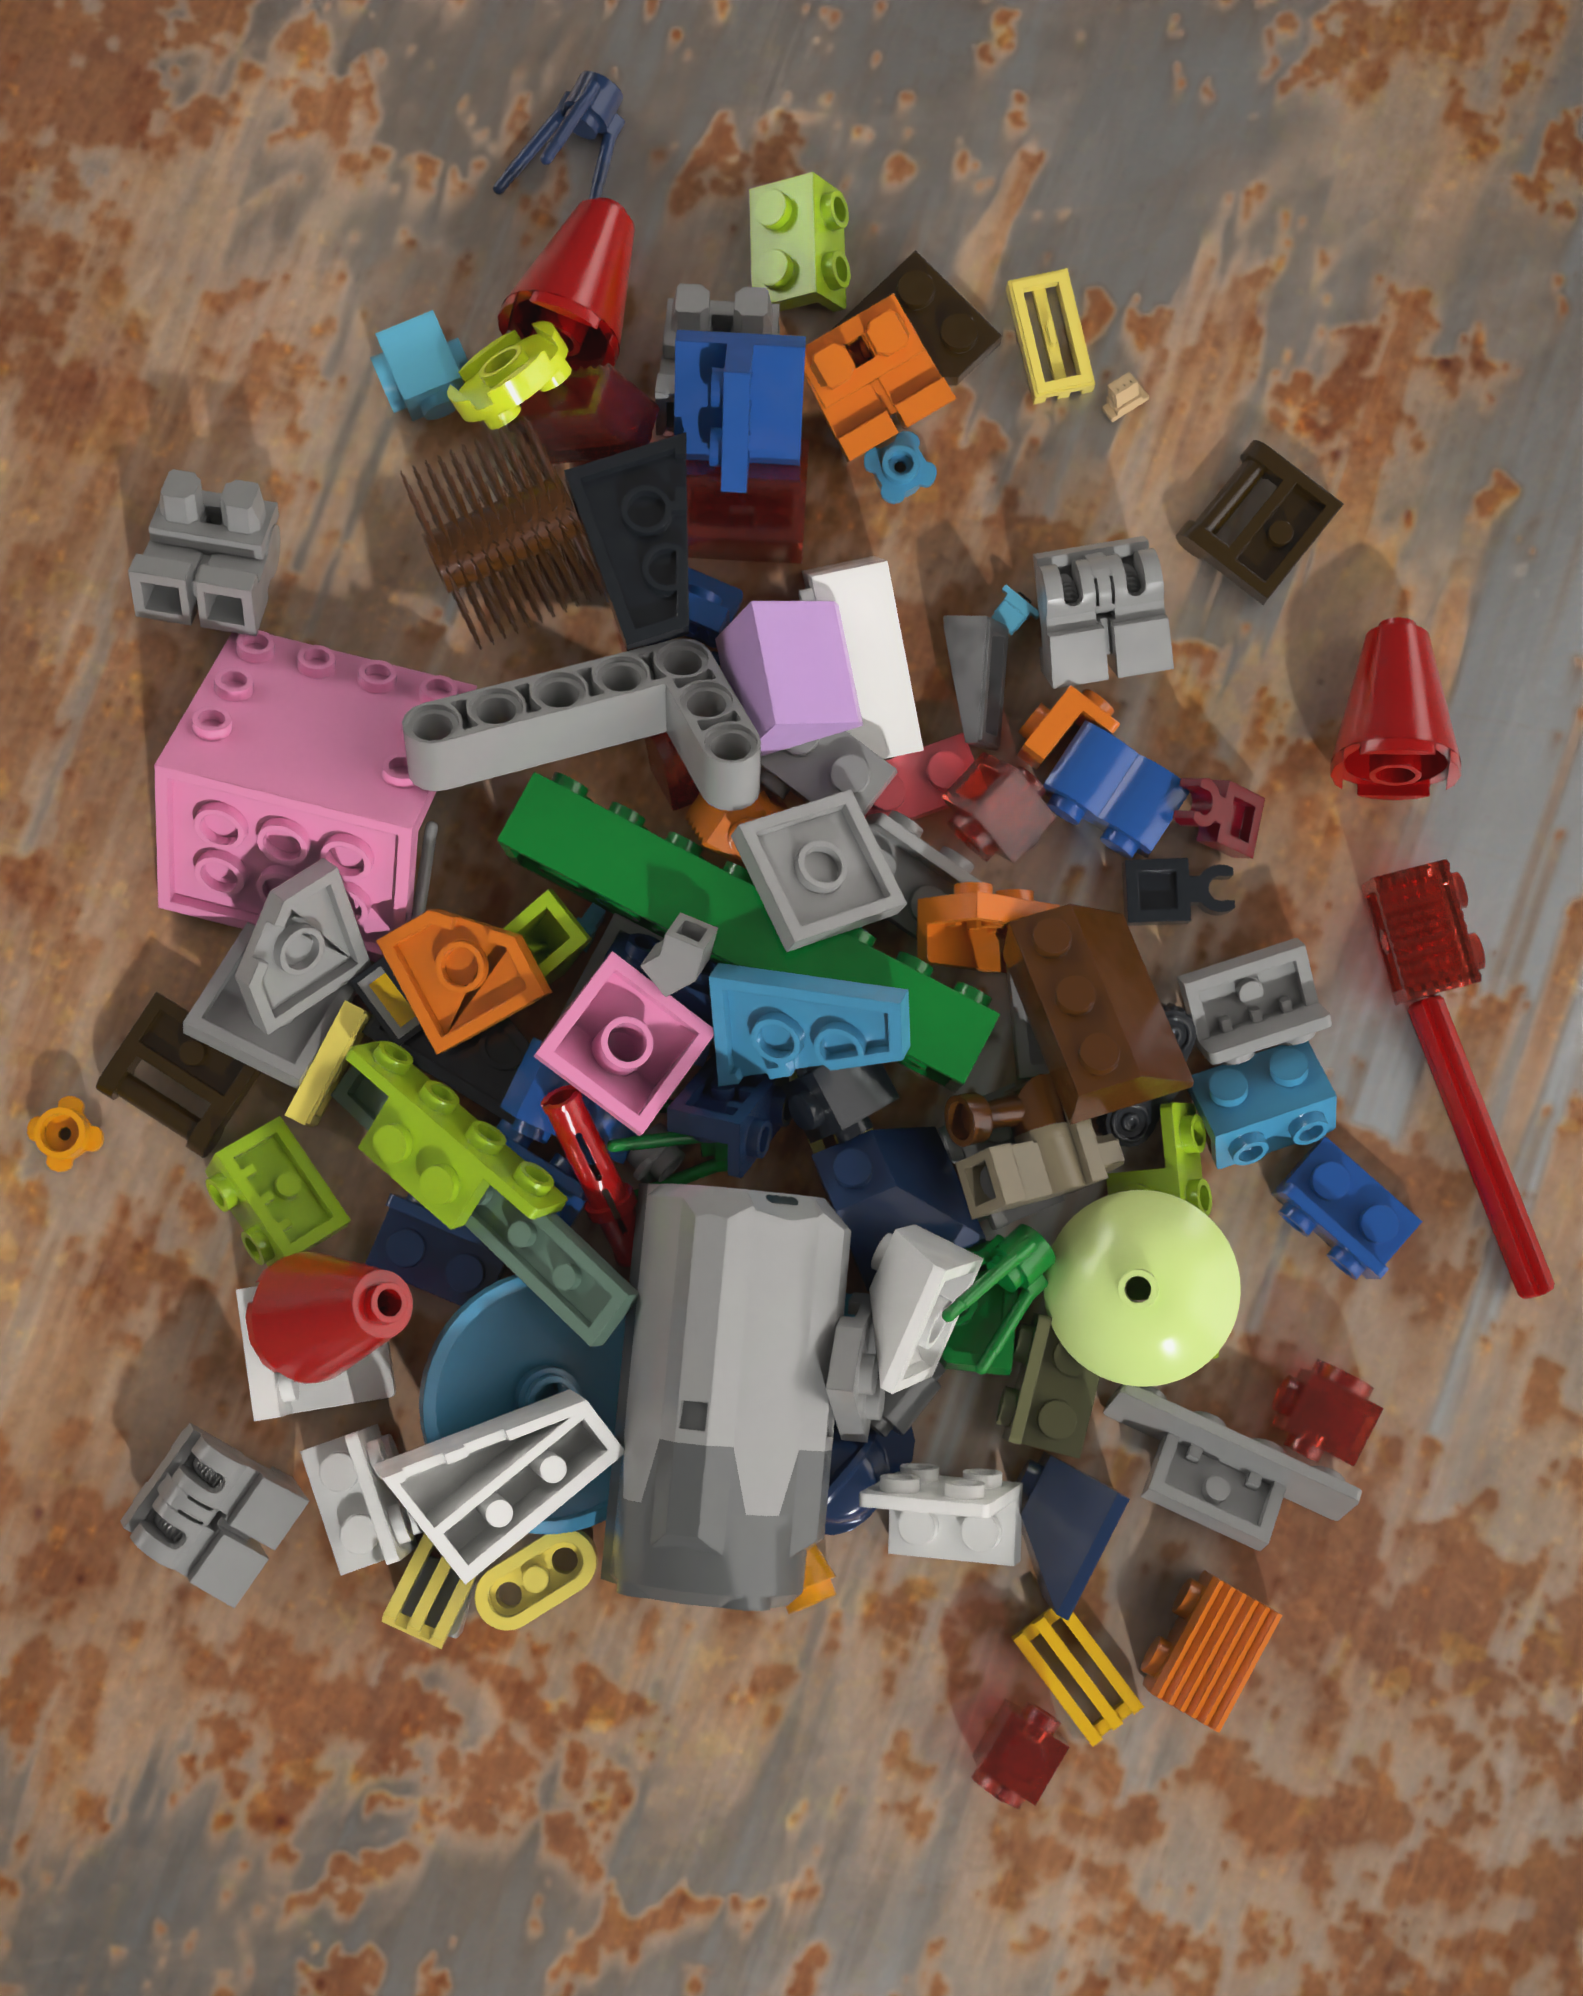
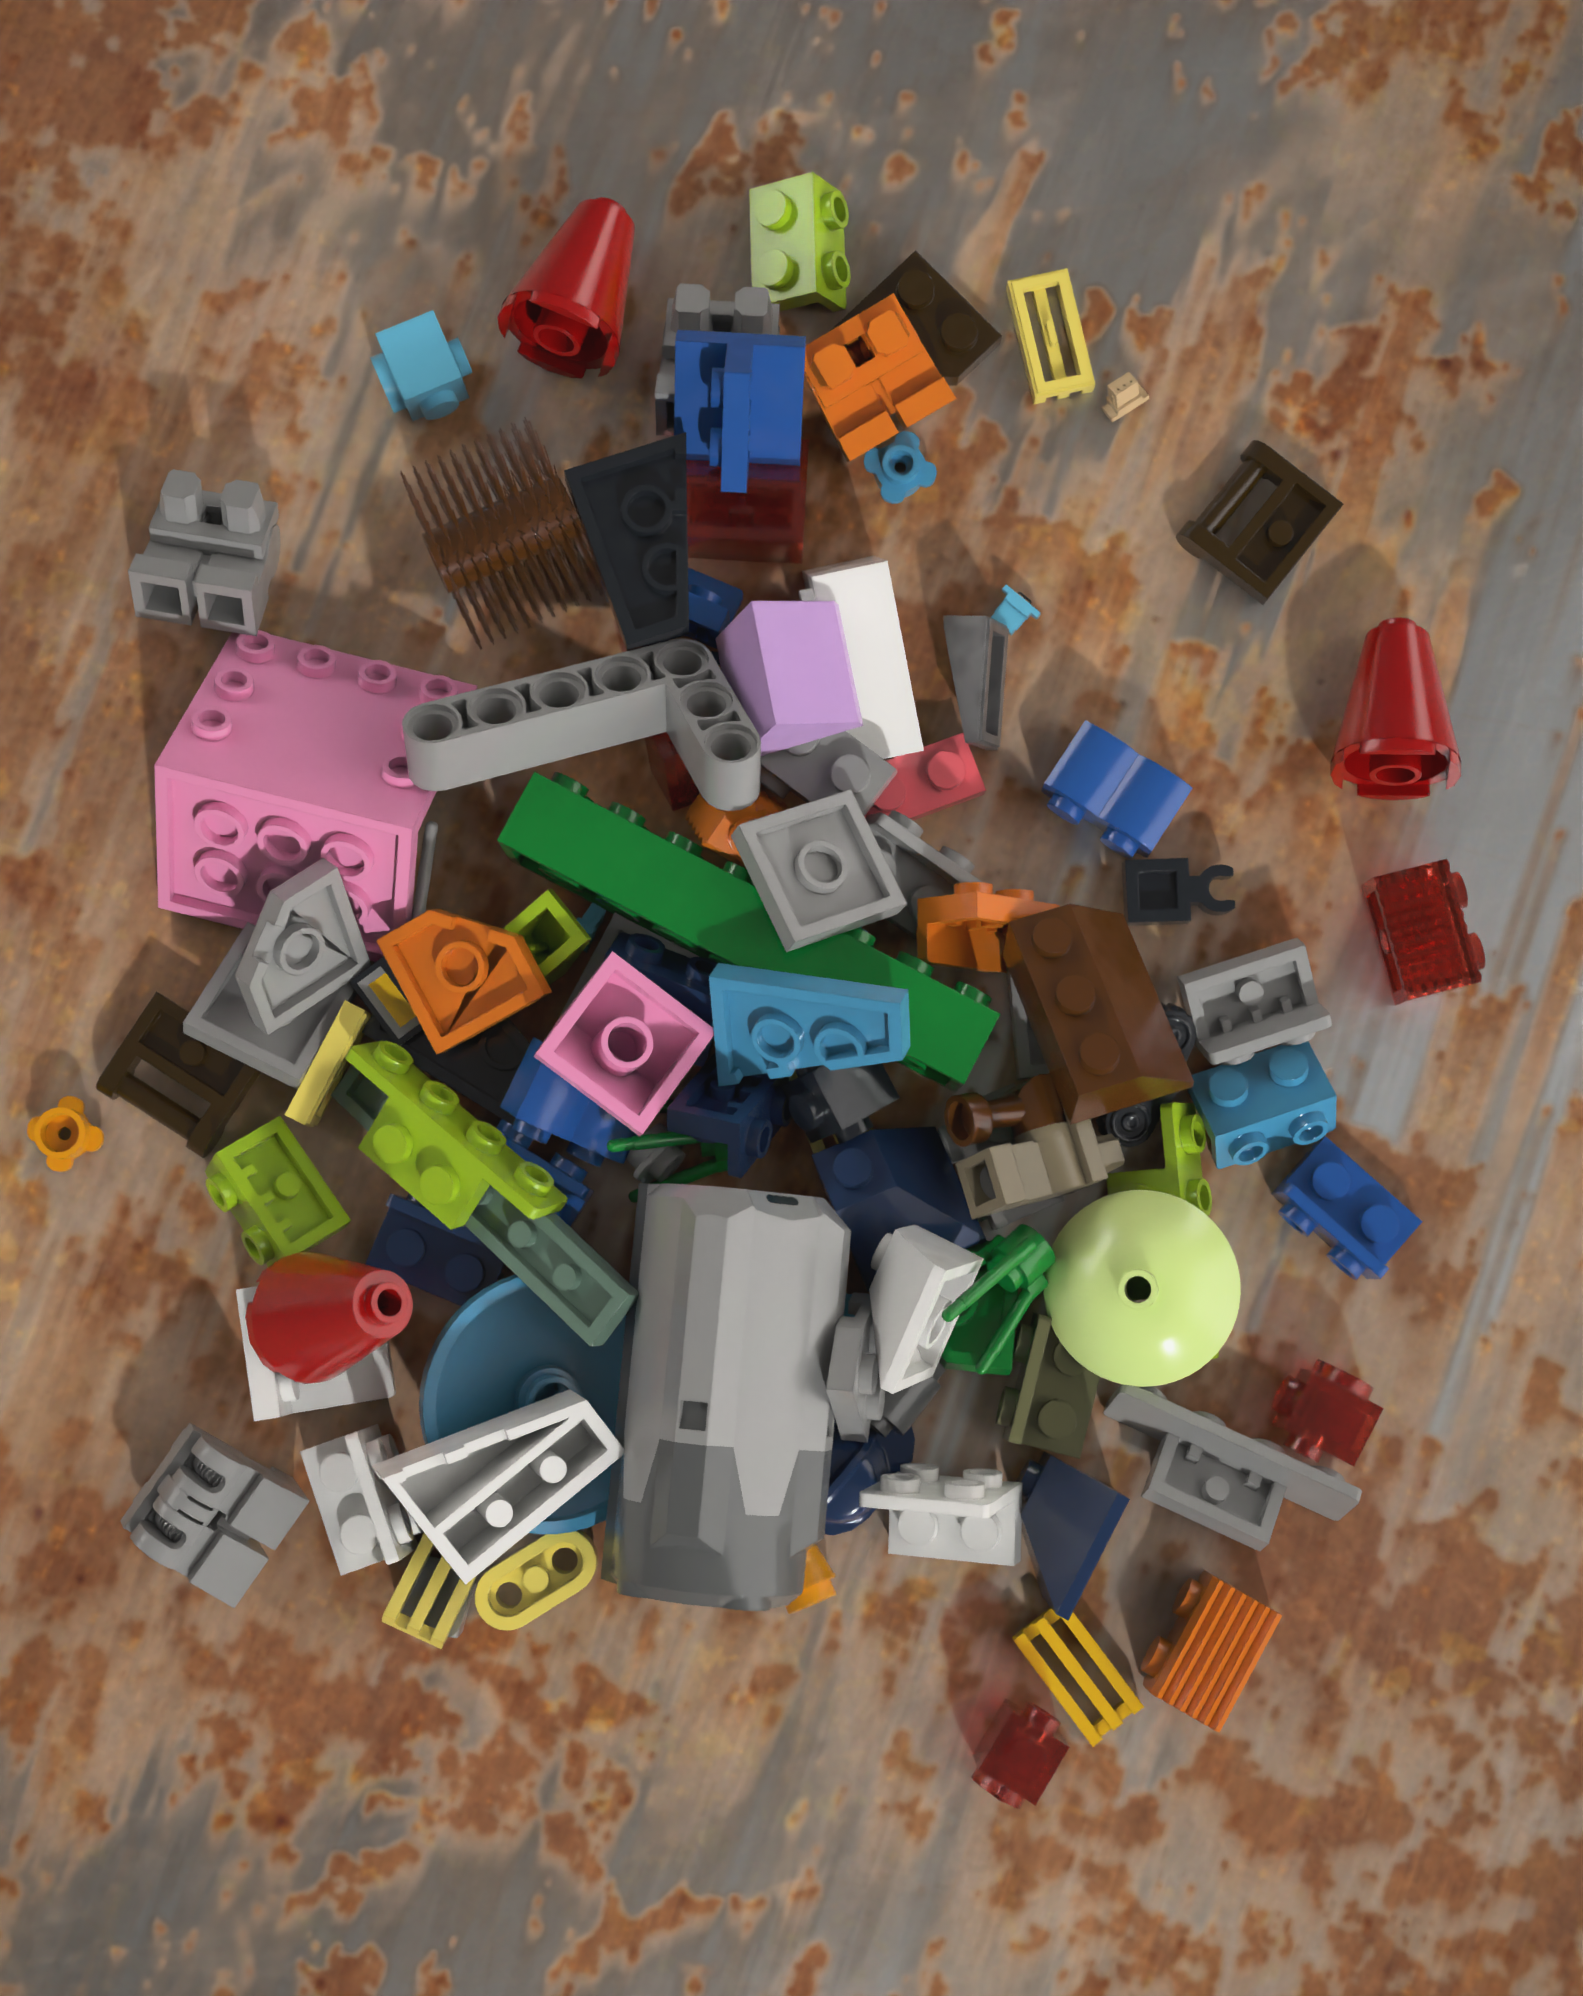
neon yellow plate [447,321,572,430] -> none
dark blue plant [493,71,625,199] -> none
clear red brick [507,363,660,464] -> none
red pin [541,1085,637,1267] -> none
light grey piece [640,912,718,997] -> none
clear red brick [941,752,1057,863] -> none
orange bracket [1017,685,1120,771] -> none
light grey hips [1033,536,1174,689] -> none
dark red plate [1173,777,1265,859] -> none
red axle [1408,995,1555,1299] -> none

